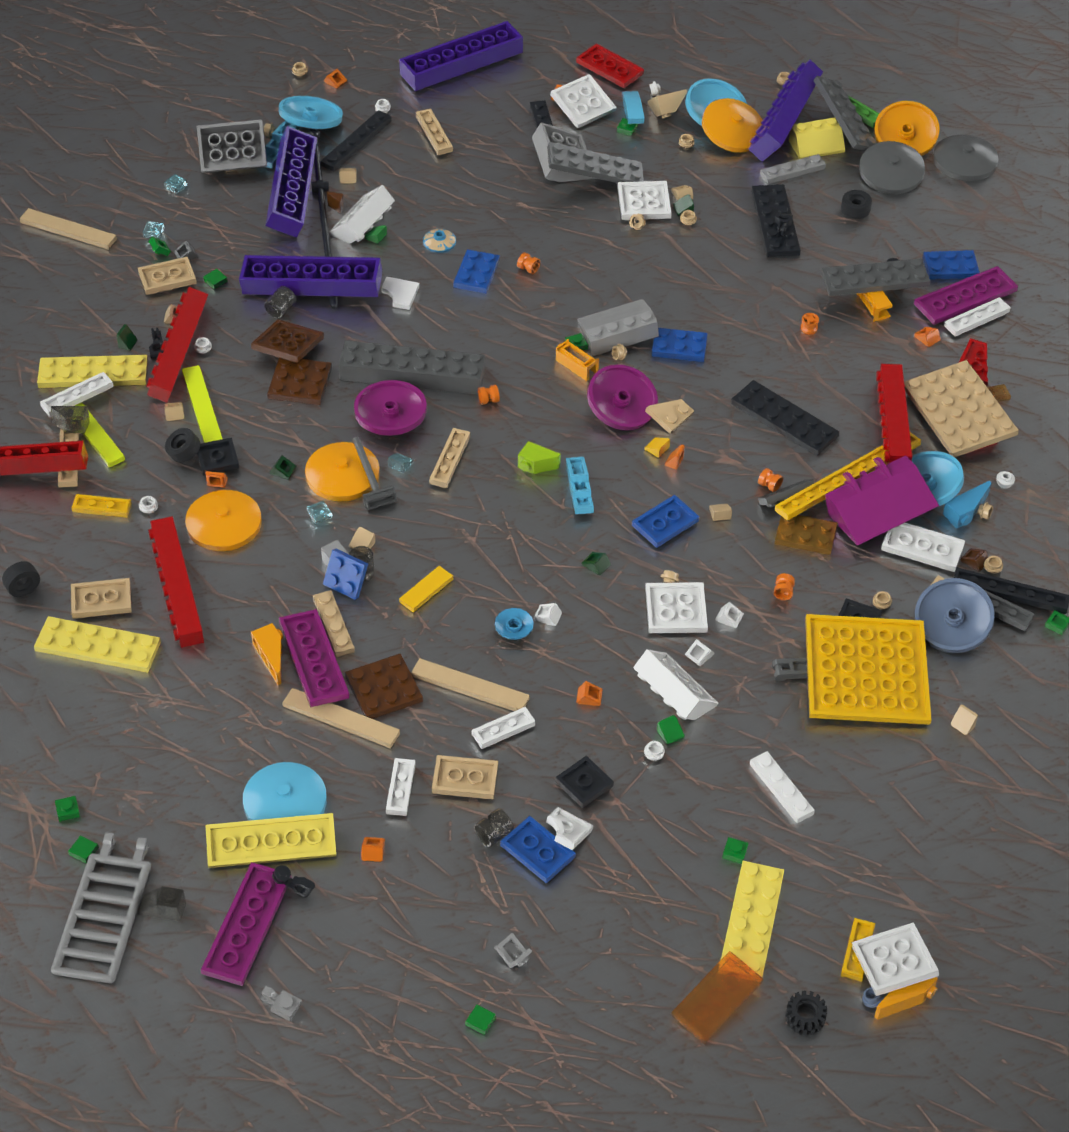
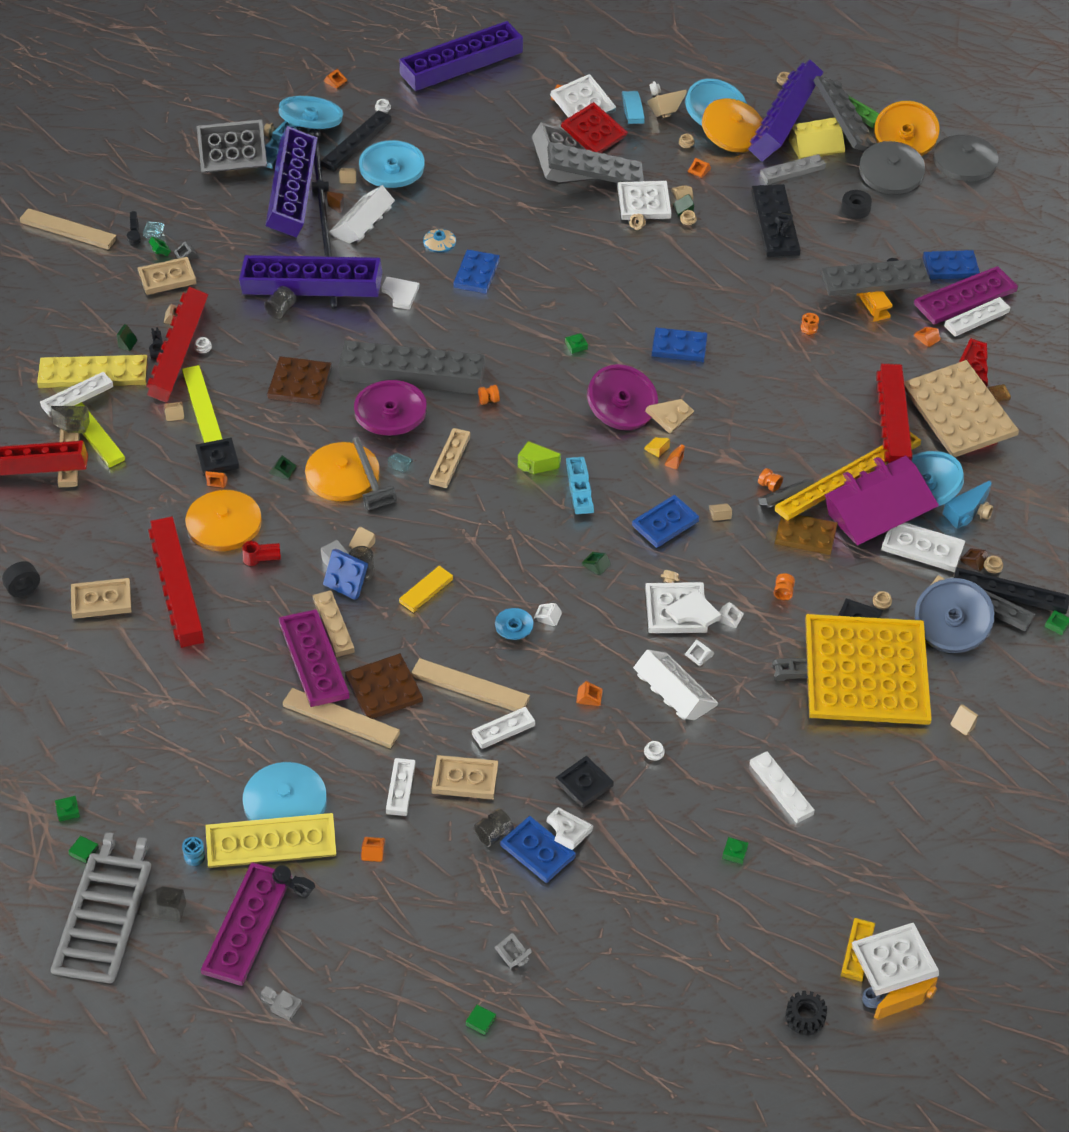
light yellow plate [34,616,161,673] -> none
yellow tile [71,494,132,518] -> none
white plate [139,496,158,513] -> none
clear light blue plate [164,174,188,194] -> none
black tyre [165,428,200,463] -> none
green tile [203,269,228,289] -> none
reddish brown plate [251,319,324,363] -> none
light orange slope [251,623,284,685] -> none
tan plate [292,62,308,76] -> none
clear light blue plate [306,500,332,524] -> none
green slope [364,225,387,244] -> none
tan plate [416,108,453,155] -> none
orange wheel [517,252,540,275] -> none
black plate [530,100,553,129] -> none
light orange window [556,339,599,381] -> none
red plate [576,43,644,88] -> none
light grey slope [577,299,659,357] -> none
tan plate [612,343,627,361] -> none
green plate [617,118,637,136] -> none
green slope [657,715,685,745] -> none
clear orange tile [671,951,763,1044] -> none
light yellow plate [718,861,784,983] -> none
black plate [731,380,840,456] -> none
white plate [996,471,1015,488] -> none
none -> black piece [126,211,141,245]
none -> dark azure wheel [182,837,205,866]
none -> red piece [242,541,281,566]
none -> medium azure dish [359,140,425,188]
none -> red plate [561,102,628,153]
none -> white tile [666,590,721,628]
none -> orange slope [688,158,711,178]

